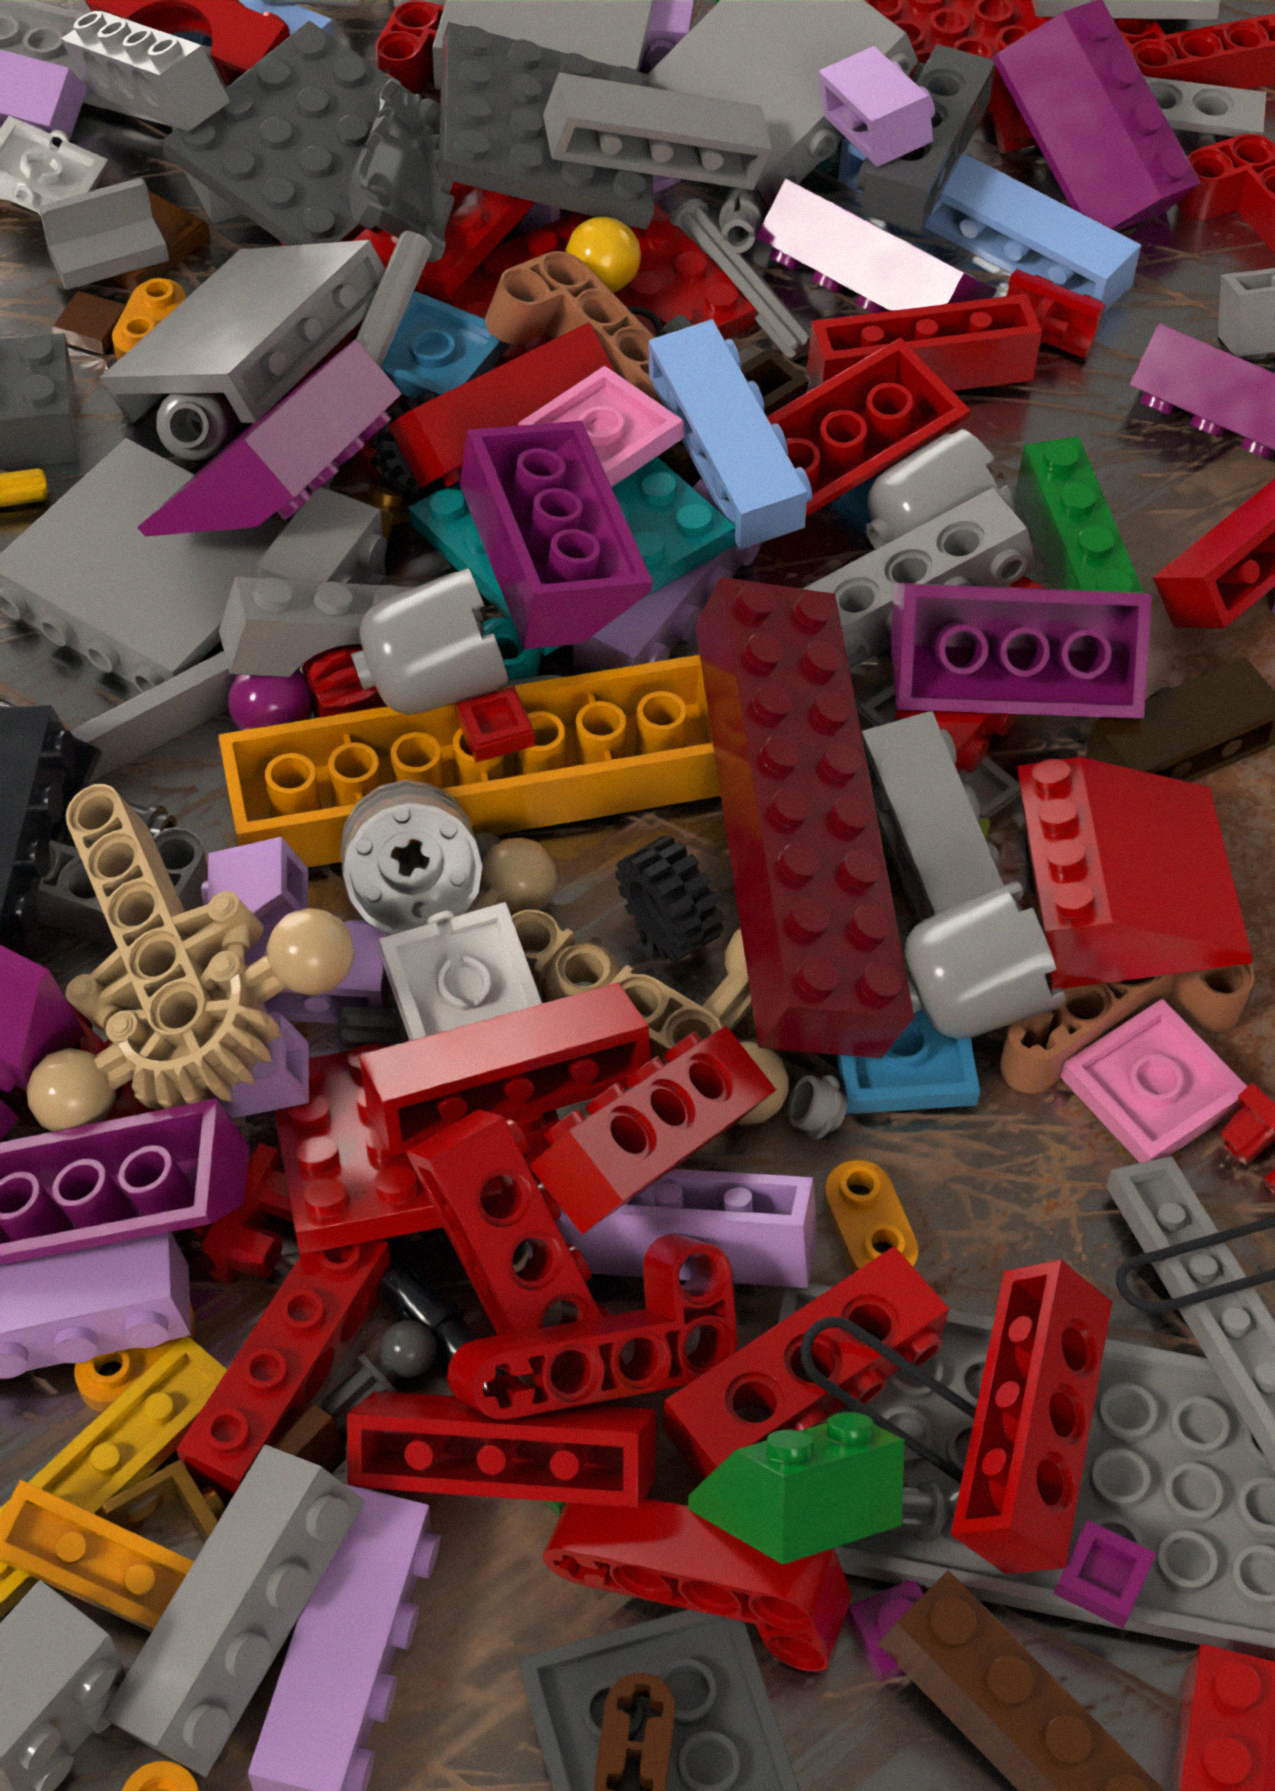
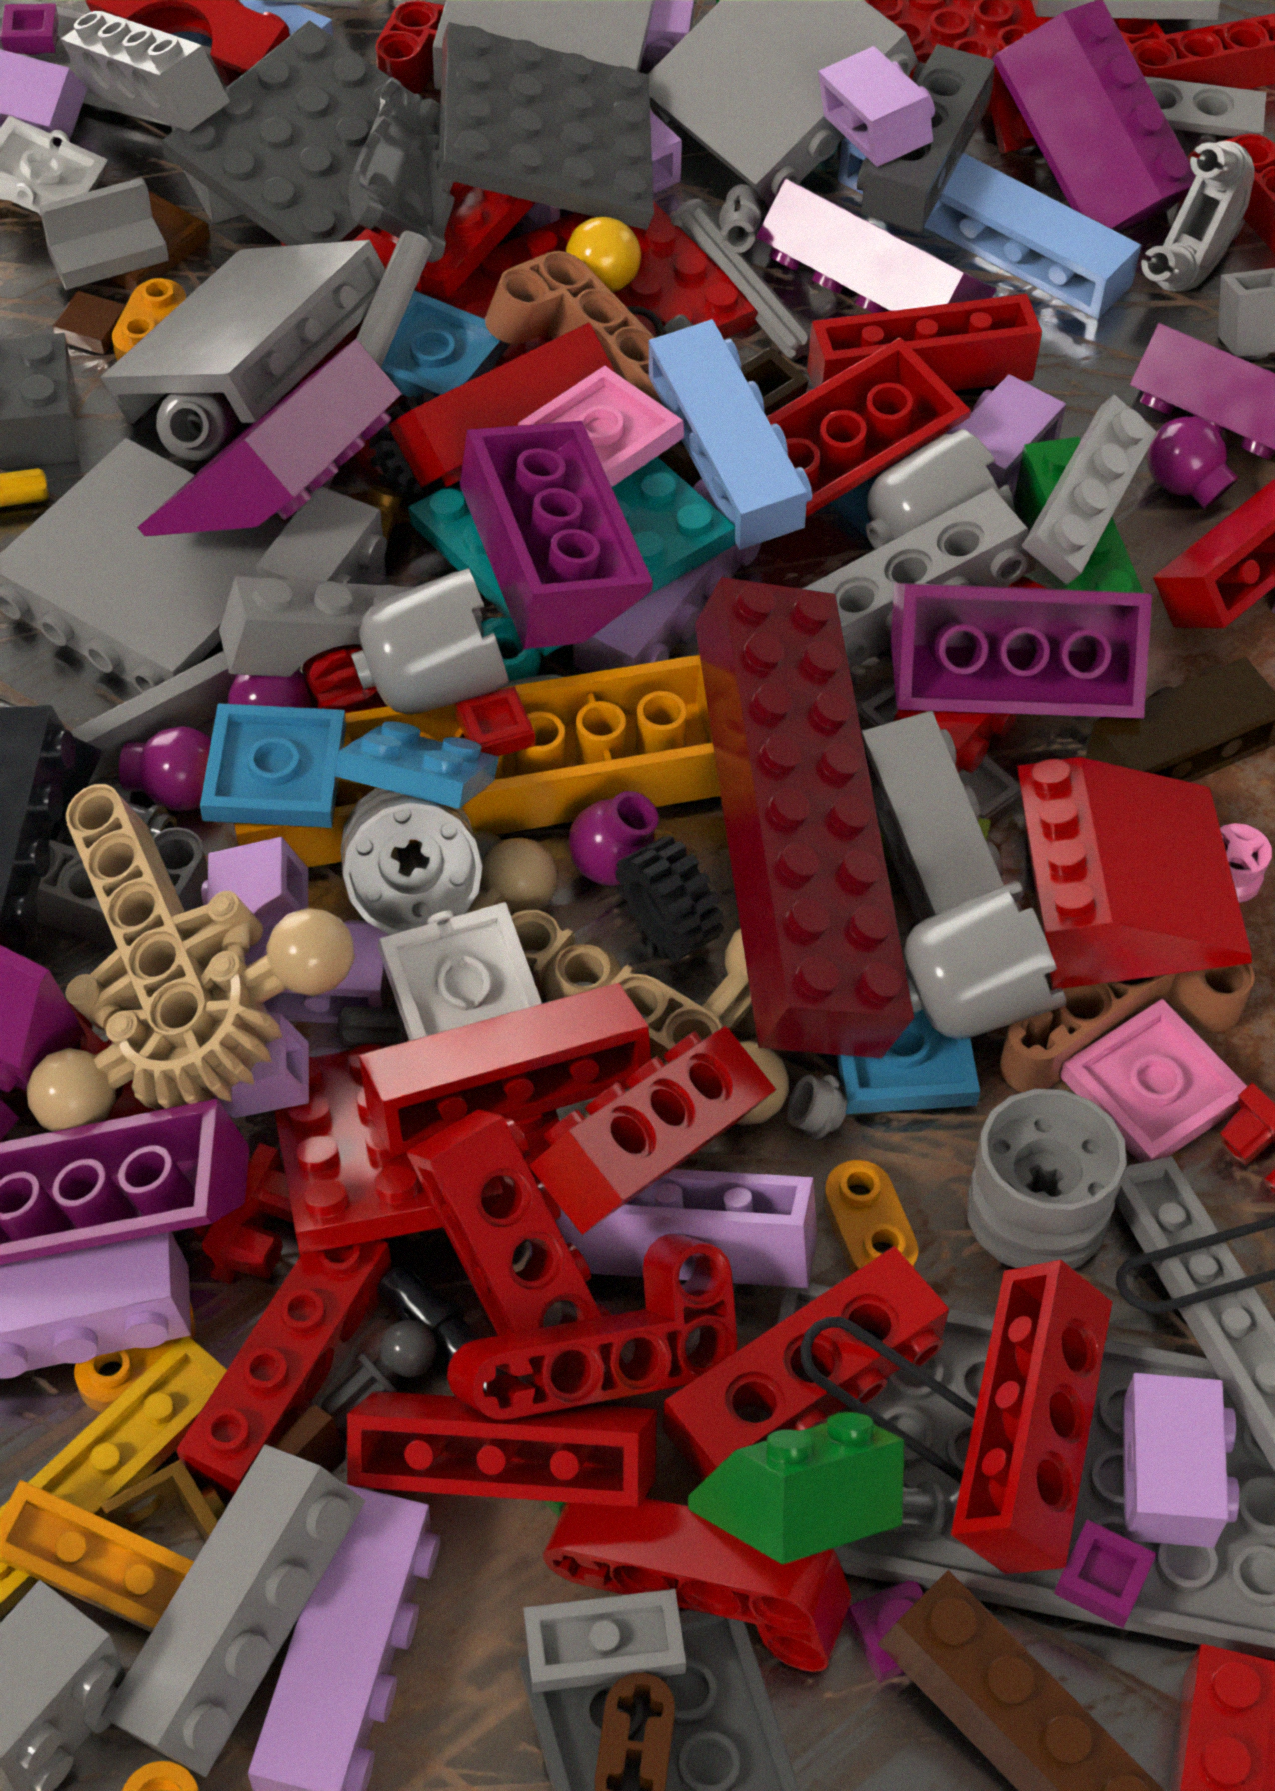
light grey brick [543,72,772,190] -> none
red hips [1007,269,1106,359] -> none
none -> magenta plate [0,3,59,55]
none -> magenta piece [119,726,211,812]
none -> dark azure plate [200,704,346,828]
none -> dark azure plate [334,722,499,809]
none -> light grey plate [523,1589,686,1693]
none -> magenta piece [568,791,658,886]
none -> lavender brick [946,374,1066,493]
none -> light grey wheel [967,1089,1127,1269]
none -> light grey plate [1022,394,1157,585]
none -> lavender brick [1122,1373,1239,1548]
none -> light grey connector [1141,141,1255,292]
none -> magenta piece [1147,417,1239,510]
none -> bright pink wheel [1220,823,1272,903]

